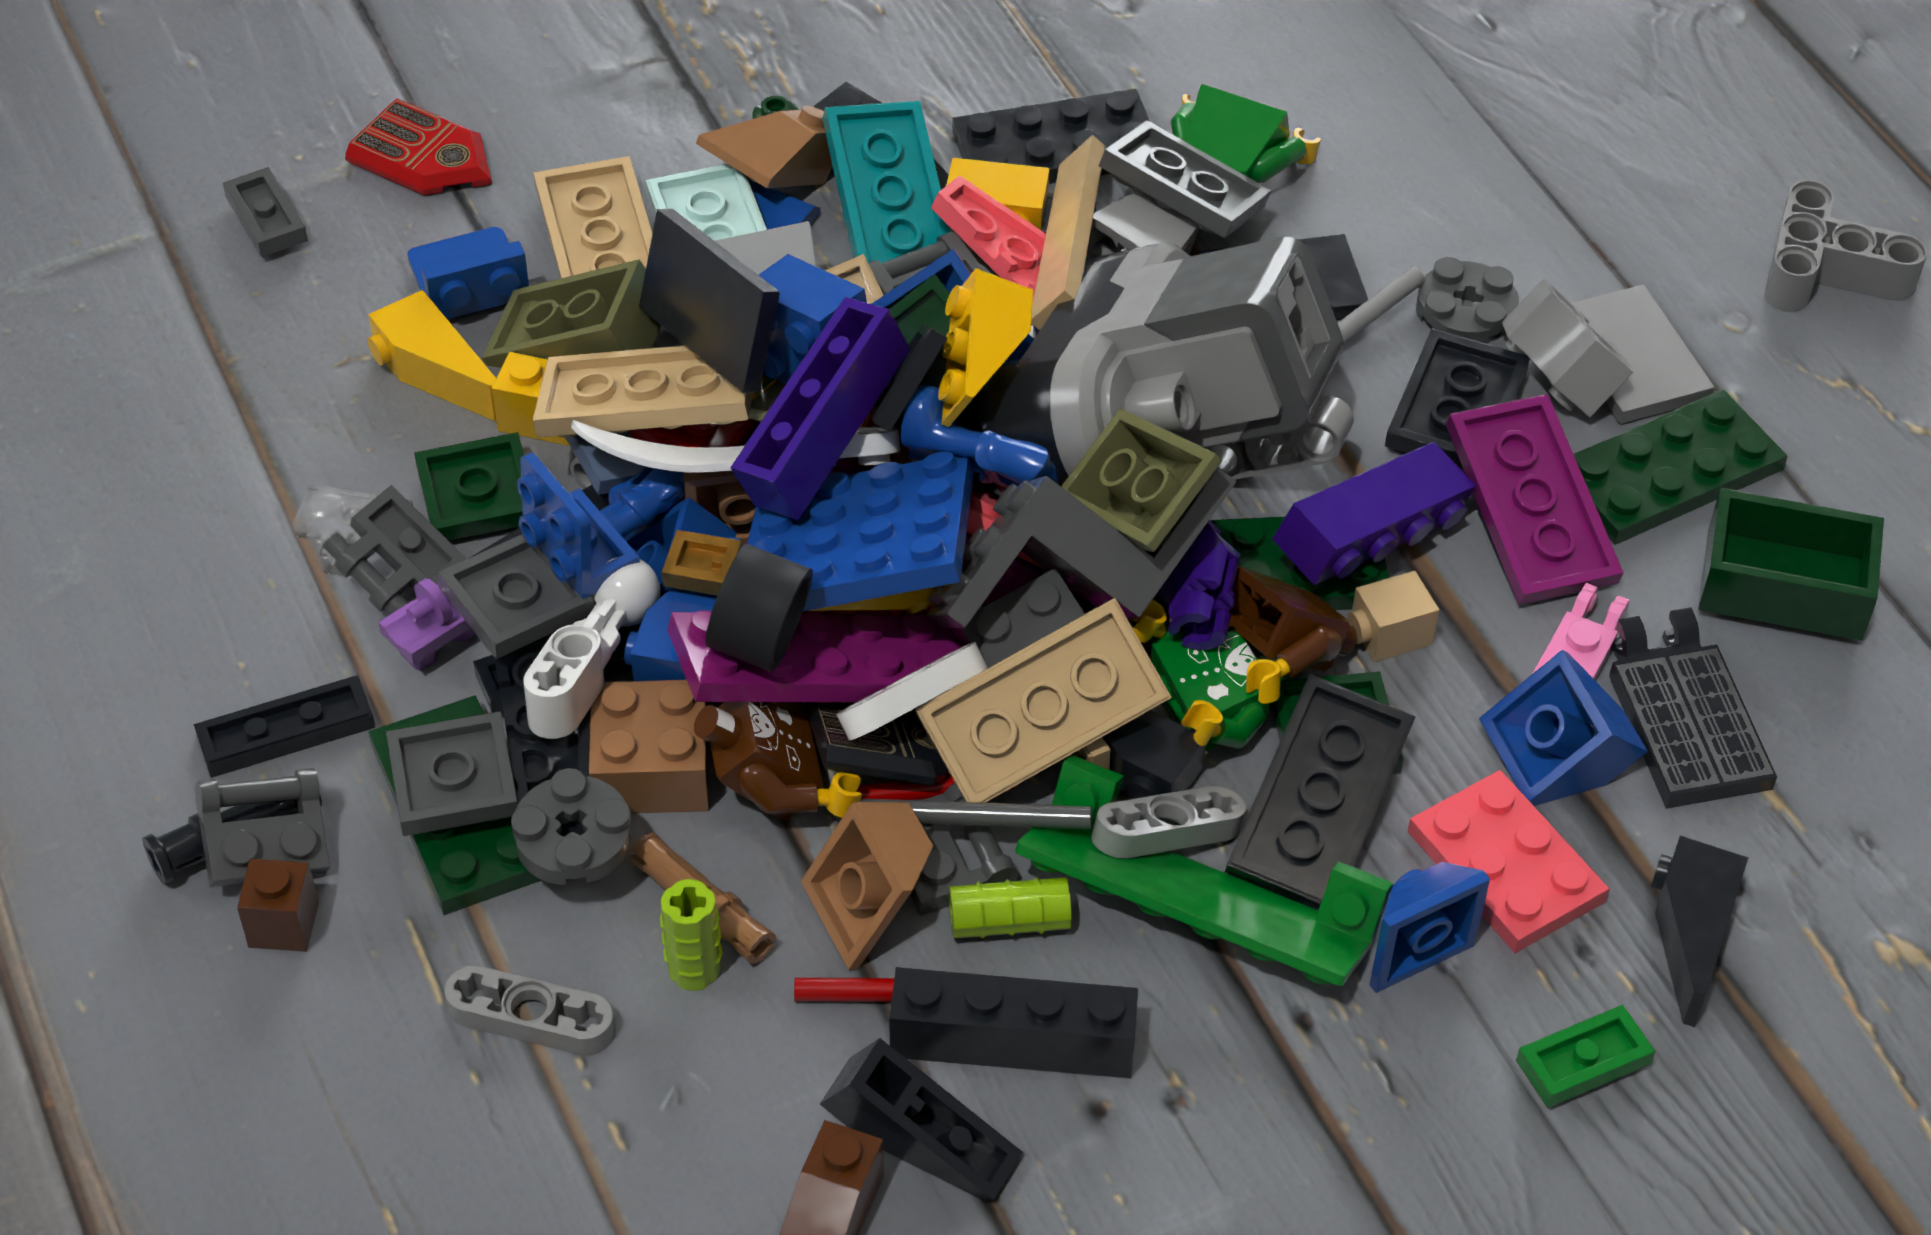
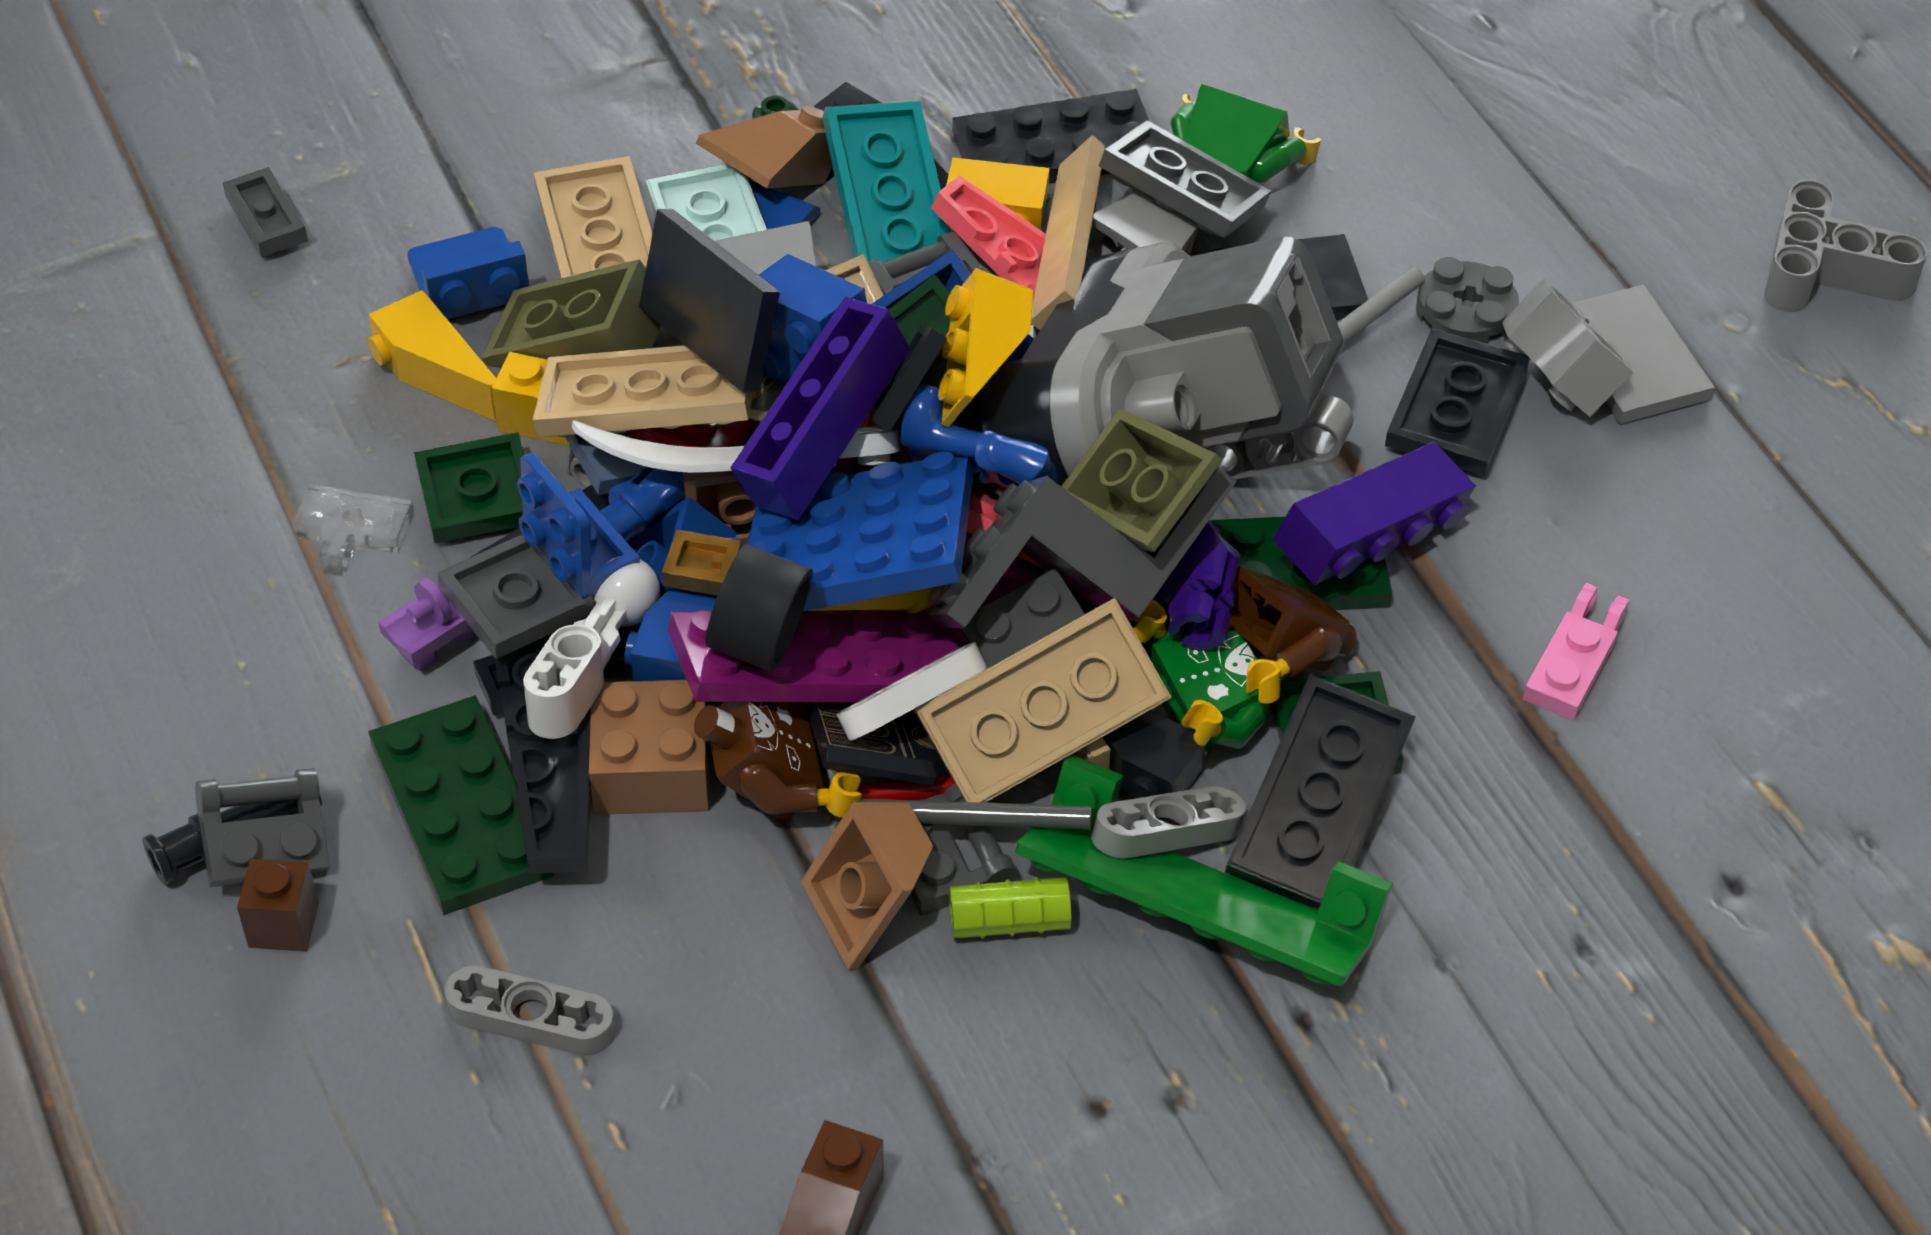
black tile [194,675,376,778] -> none
dark grey plate [323,485,466,614] -> none
red tile [345,98,492,195] -> none
dark grey plate [386,711,518,836] -> none
dark grey plate [511,768,631,885] -> none
medium nougat pin [629,832,776,964] -> none
lime axle [659,879,723,991] -> none
red bar [794,977,894,1002] -> none
black slope [820,1038,1023,1203] -> none
black brick [889,967,1138,1079] -> none
tan brick [1347,571,1439,662] -> none
blue slope [1369,862,1490,993] -> none
coral plate [1407,770,1610,953] -> none
magenta plate [1446,394,1624,605] -> none
blue slope [1479,650,1648,806] -> none
green plate [1516,1004,1656,1108] -> none
dark green plate [1574,389,1788,545] -> none
black tile [1609,607,1777,809] -> none
black slope [1651,835,1749,1028] -> none
dark green piece [1698,488,1884,641] -> none

